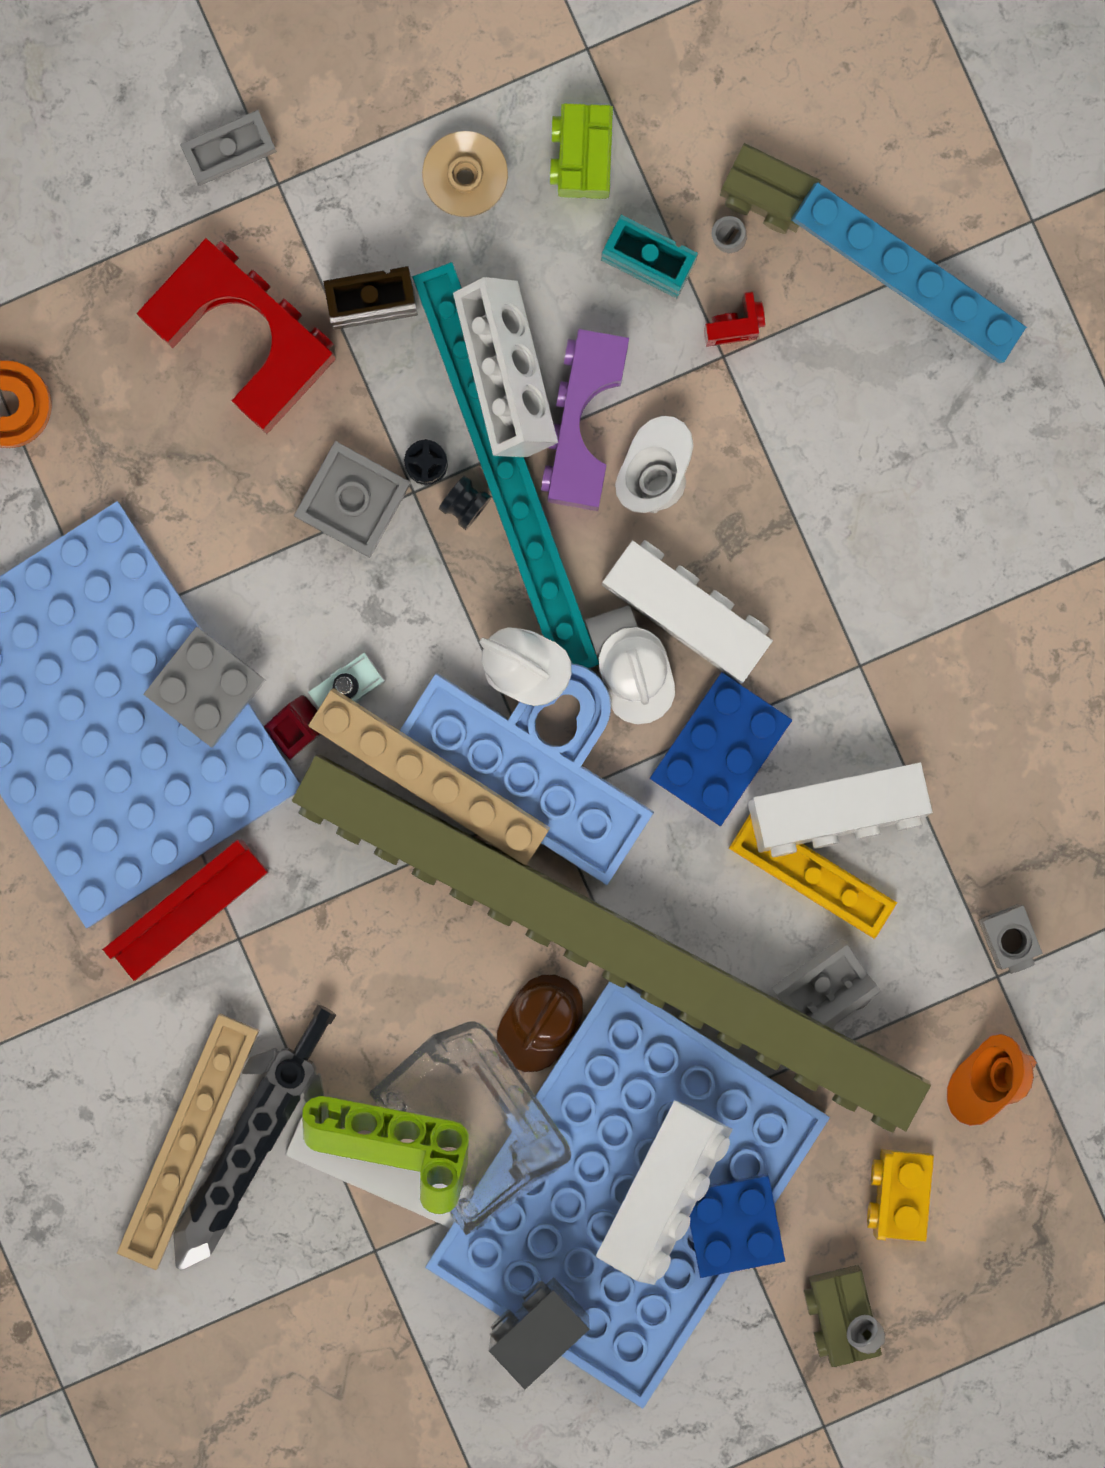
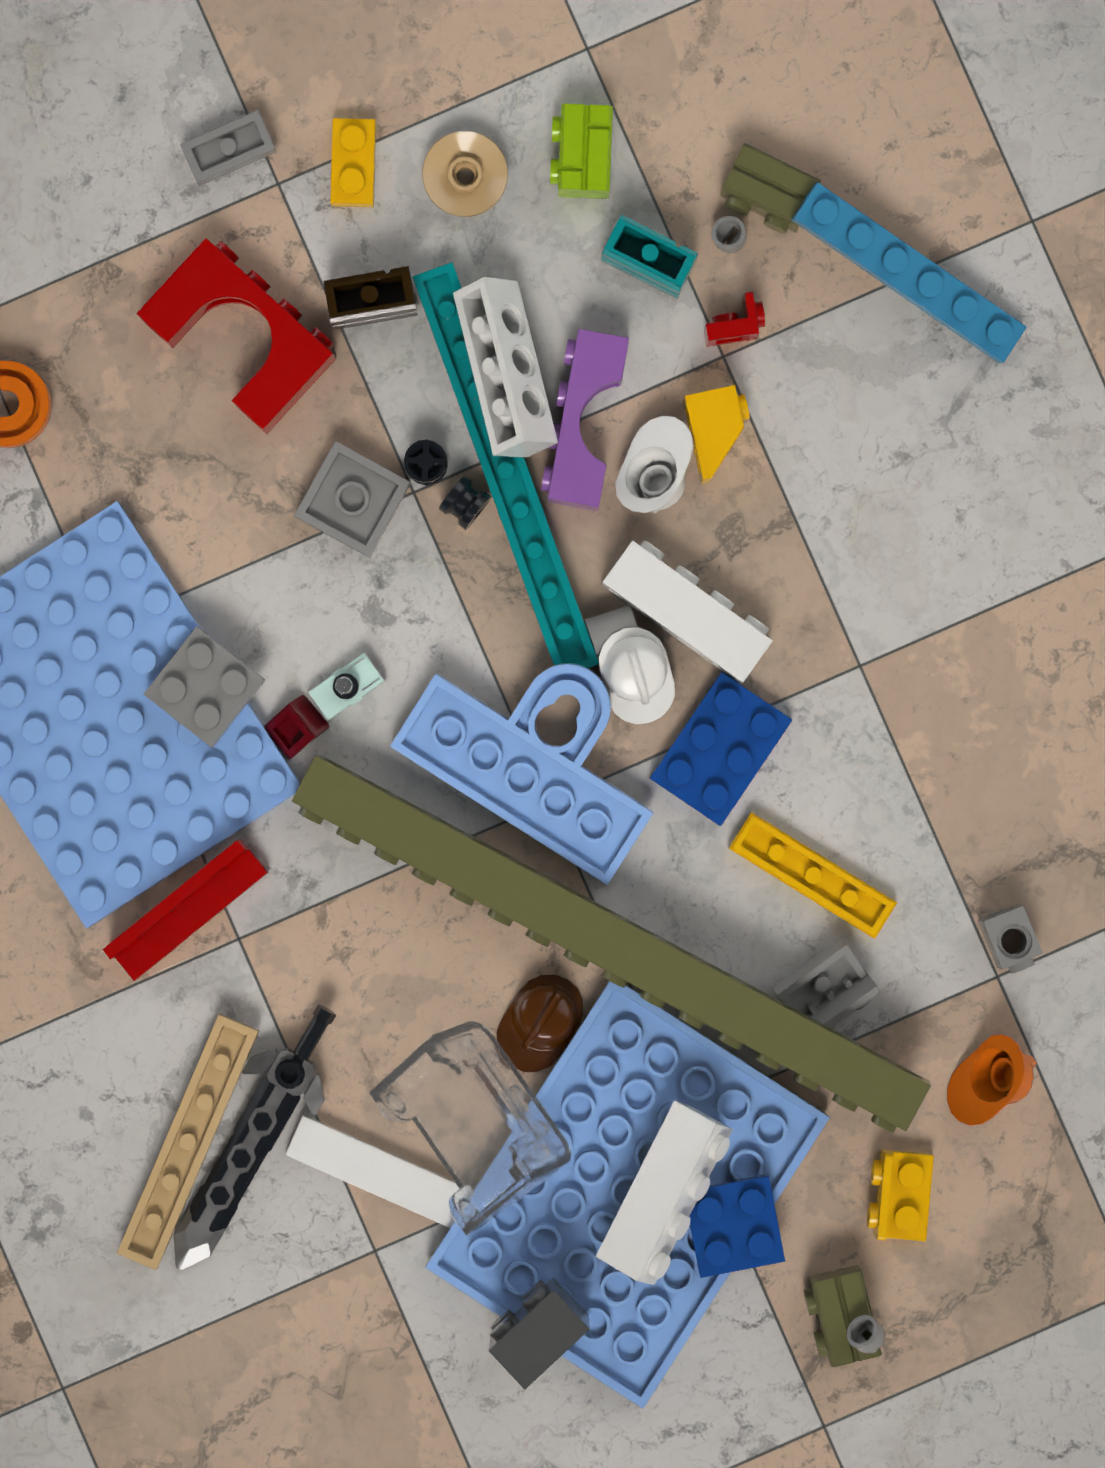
lime beam [302,1096,469,1214] -> none
tan plate [308,688,550,866] -> none
white piece [480,627,572,706] -> none
white brick [748,762,933,857] -> none
none -> yellow plate [330,118,376,207]
none -> yellow slope [683,385,750,484]

